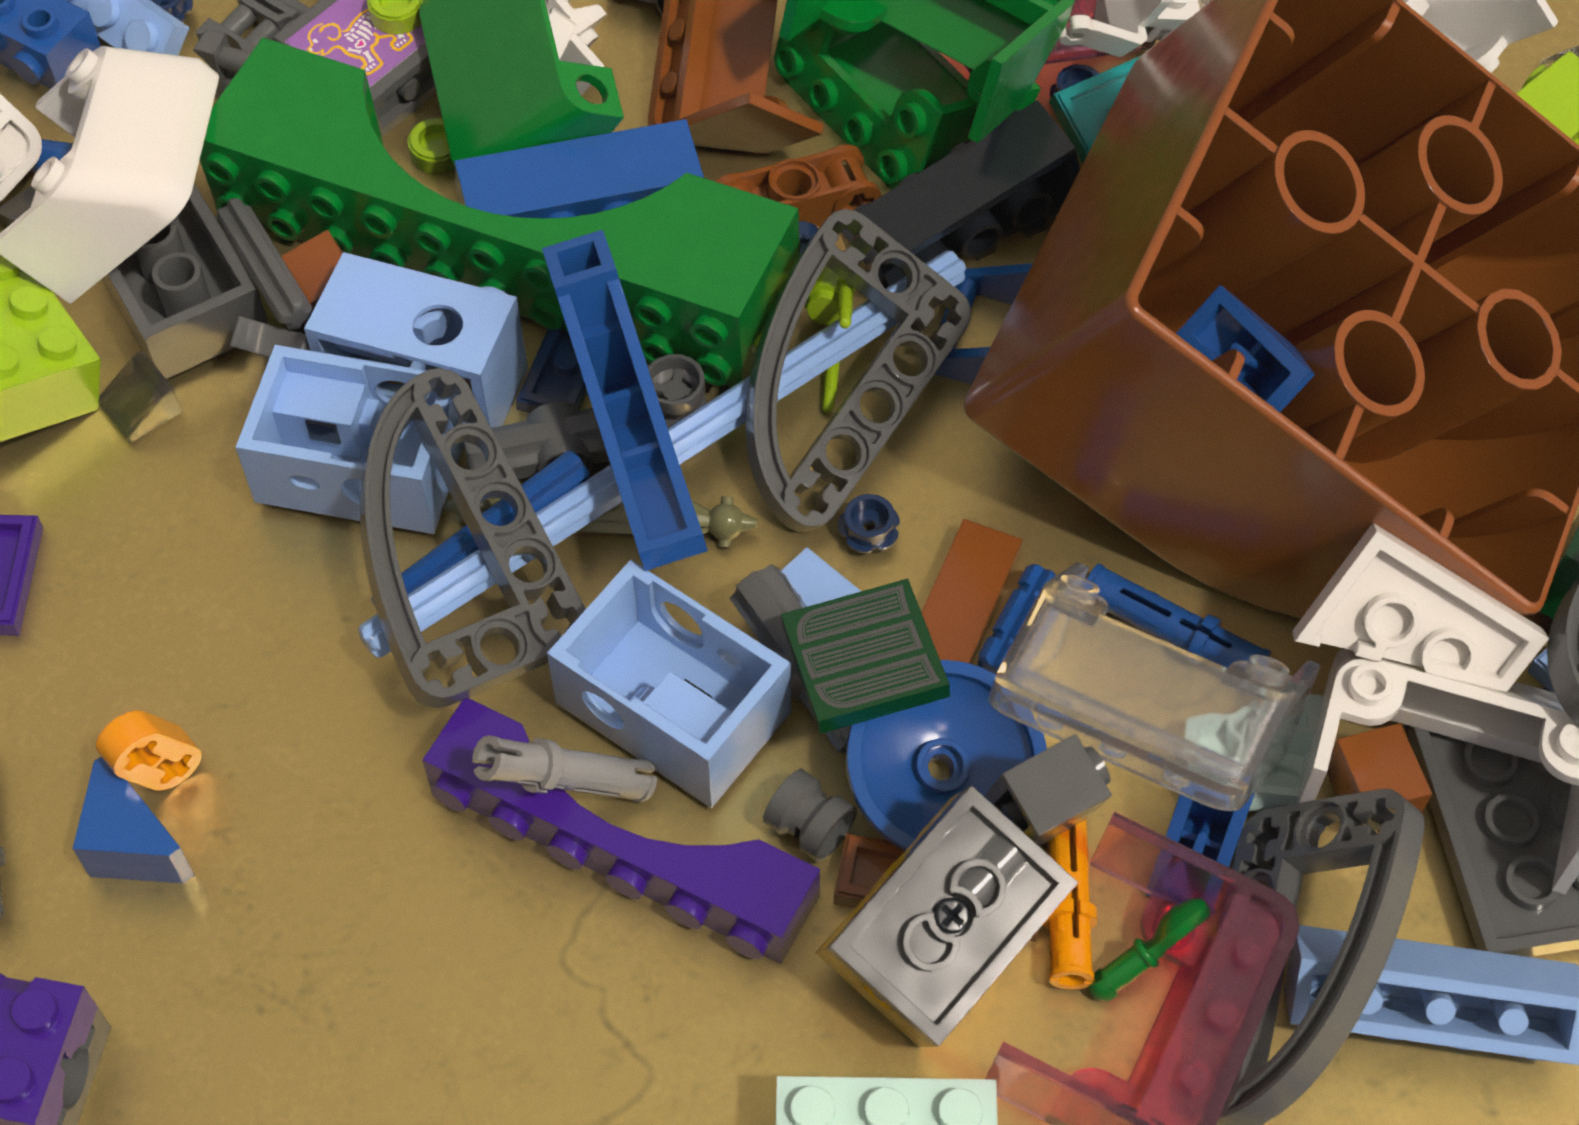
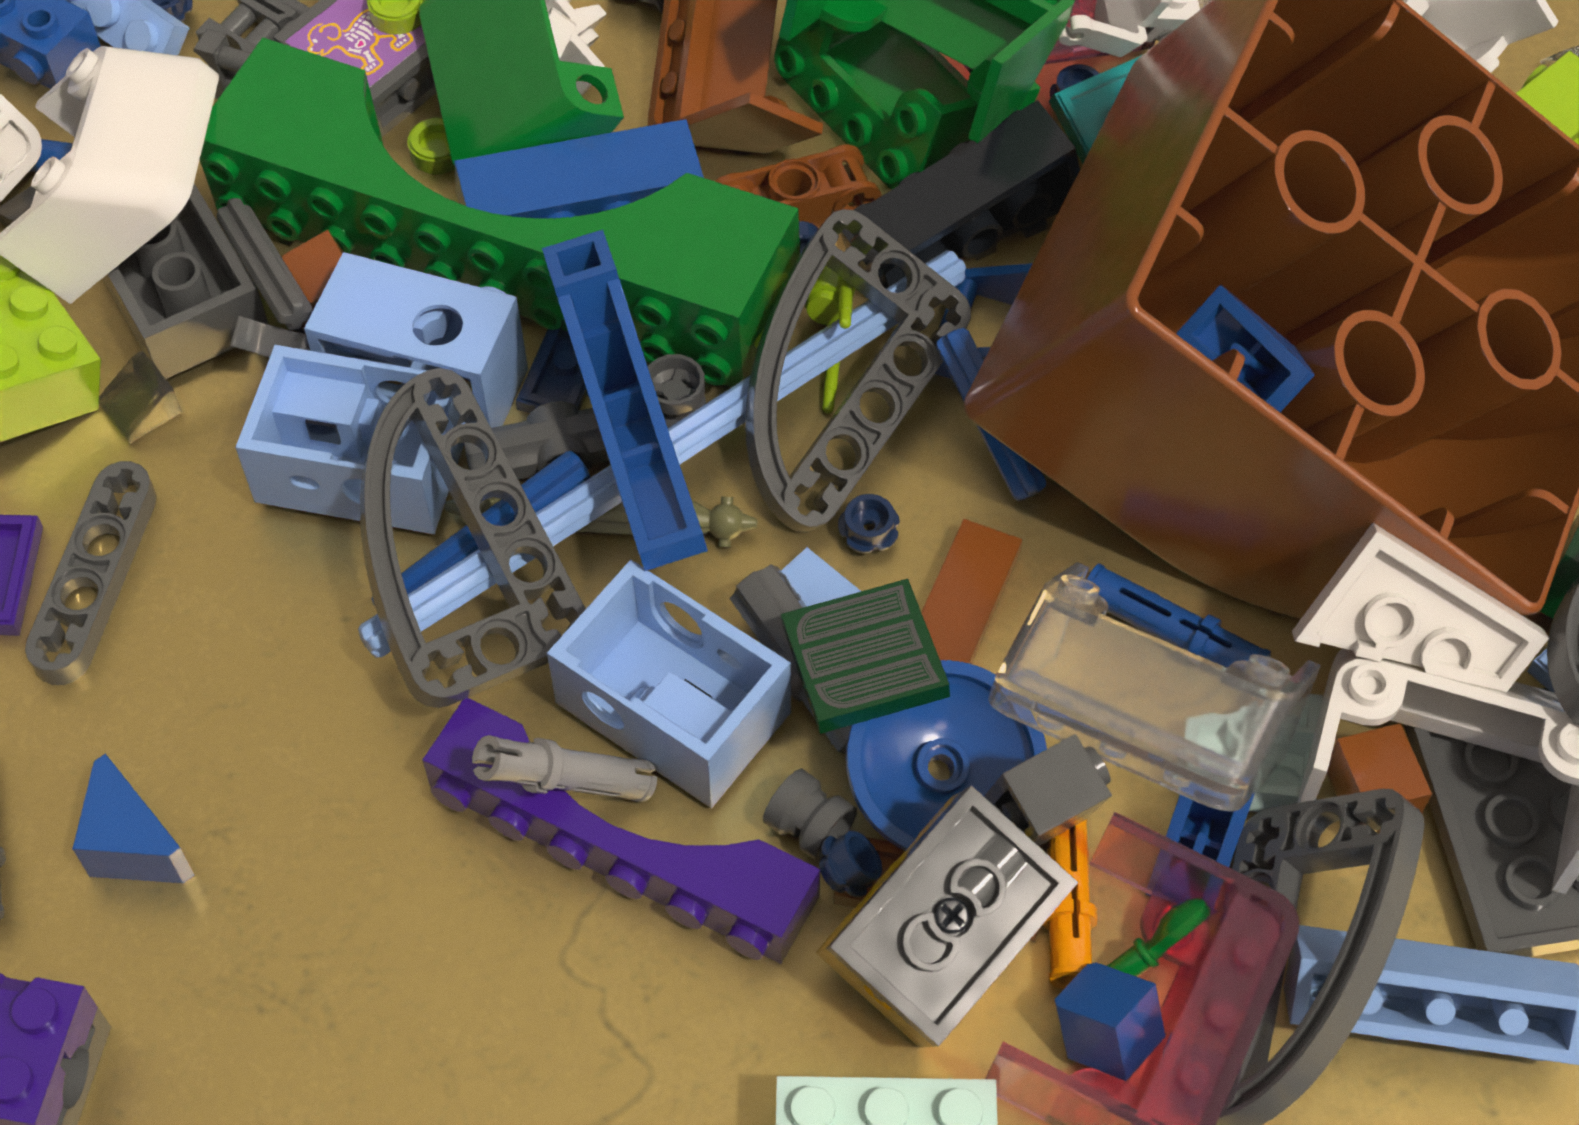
light orange beam [95,710,202,791] -> none
blue axle [978,564,1057,679] -> none
none -> dark grey beam [25,461,157,685]
none -> dark blue plate [819,831,882,898]
none -> blue axle [936,328,1046,501]
none -> blue piece [1054,962,1166,1081]

